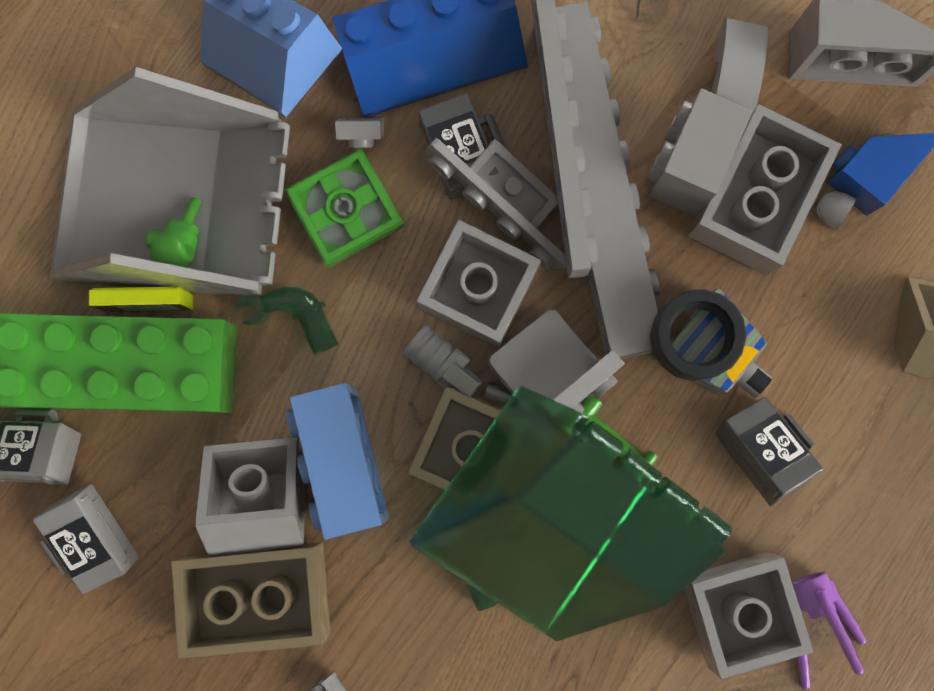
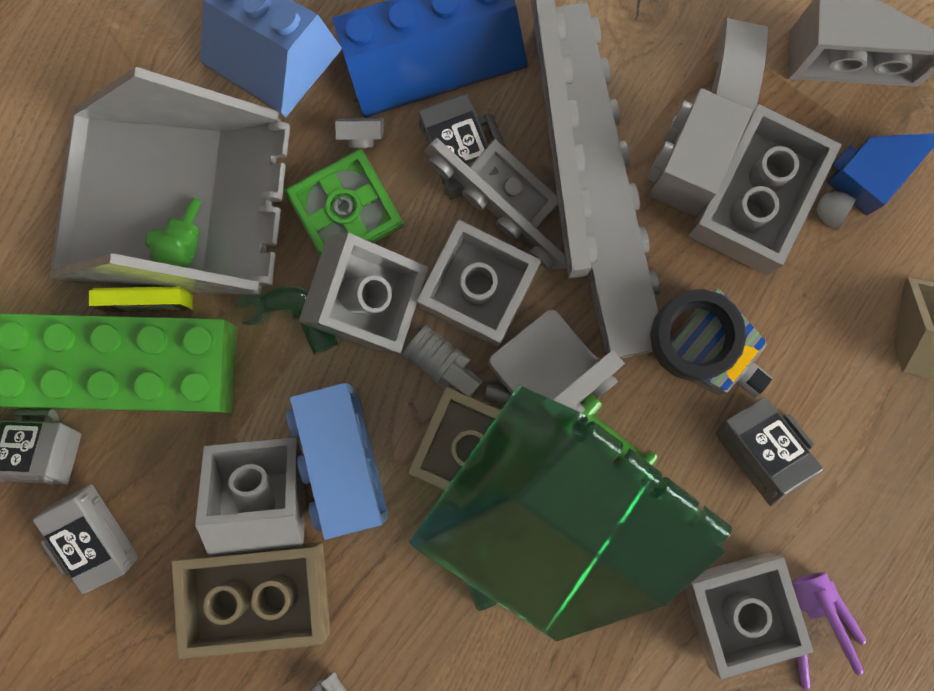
none -> light grey brick [298,233,428,354]

